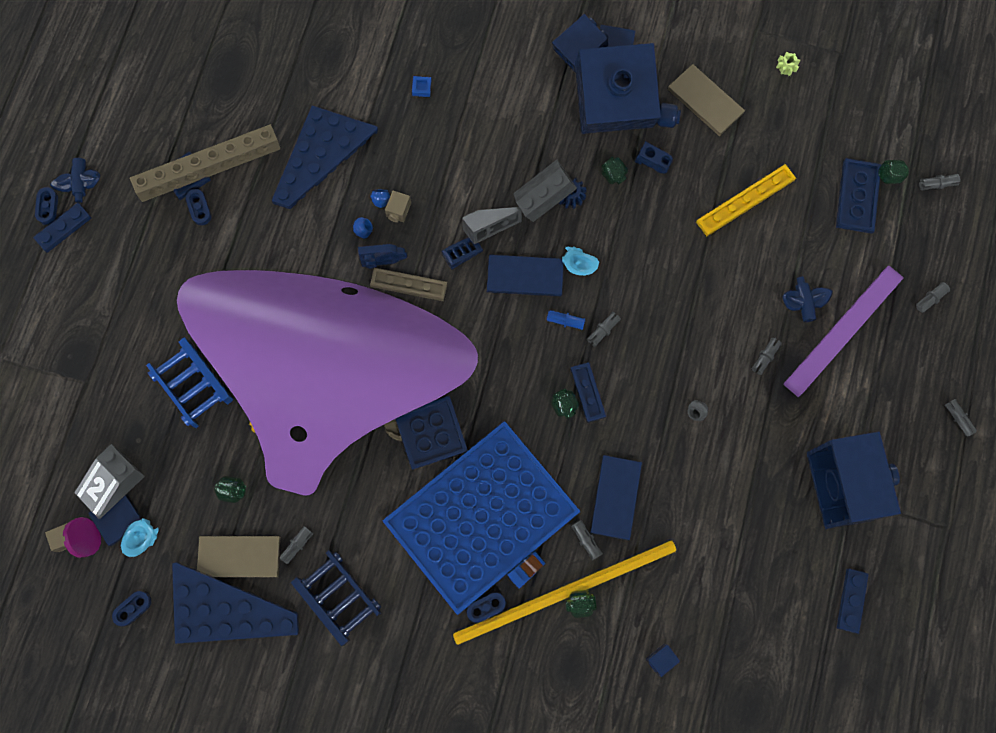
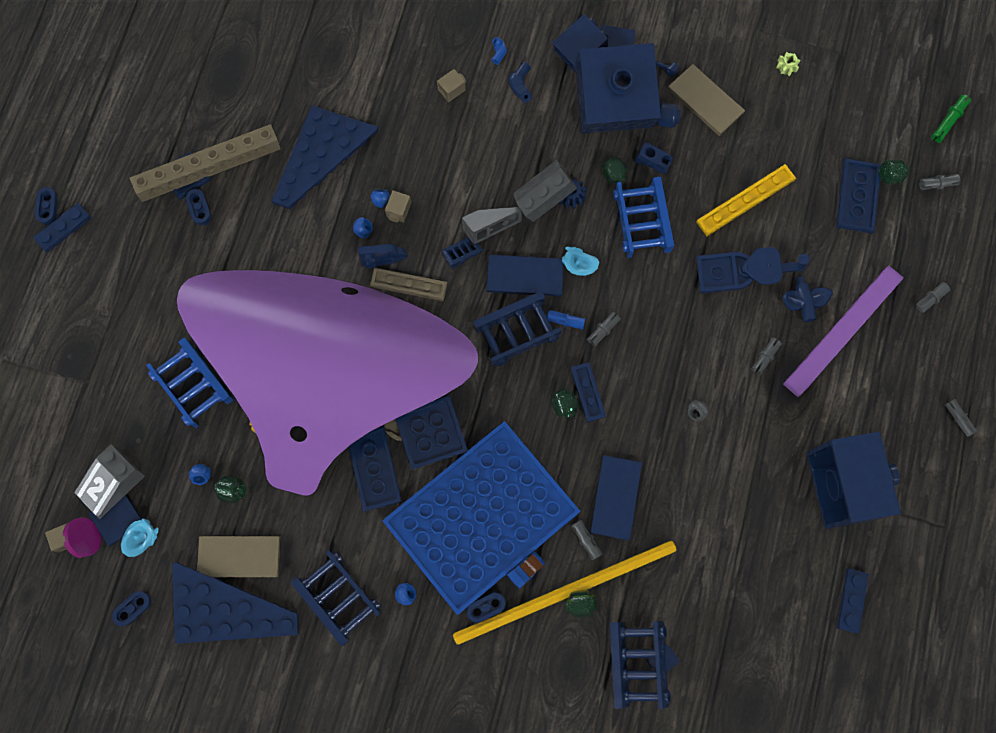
dark blue plant [50,158,100,203] -> none
dark grey axle [280,526,313,564] -> none
blue plate [412,76,432,97] -> none
none -> blue piece [189,464,211,485]
none -> dark blue tile [348,426,402,512]
none -> blue piece [395,583,416,605]
none -> dark tan brick [437,69,466,102]
none -> dark blue fence [473,291,561,366]
none -> blue arm [491,37,507,65]
none -> dark blue arm [508,62,532,103]
none -> dark blue fence [610,621,671,709]
none -> blue fence [613,177,674,258]
none -> dark blue hand [655,60,679,76]
none -> dark blue plate [696,247,810,294]
none -> green pin [931,95,971,143]

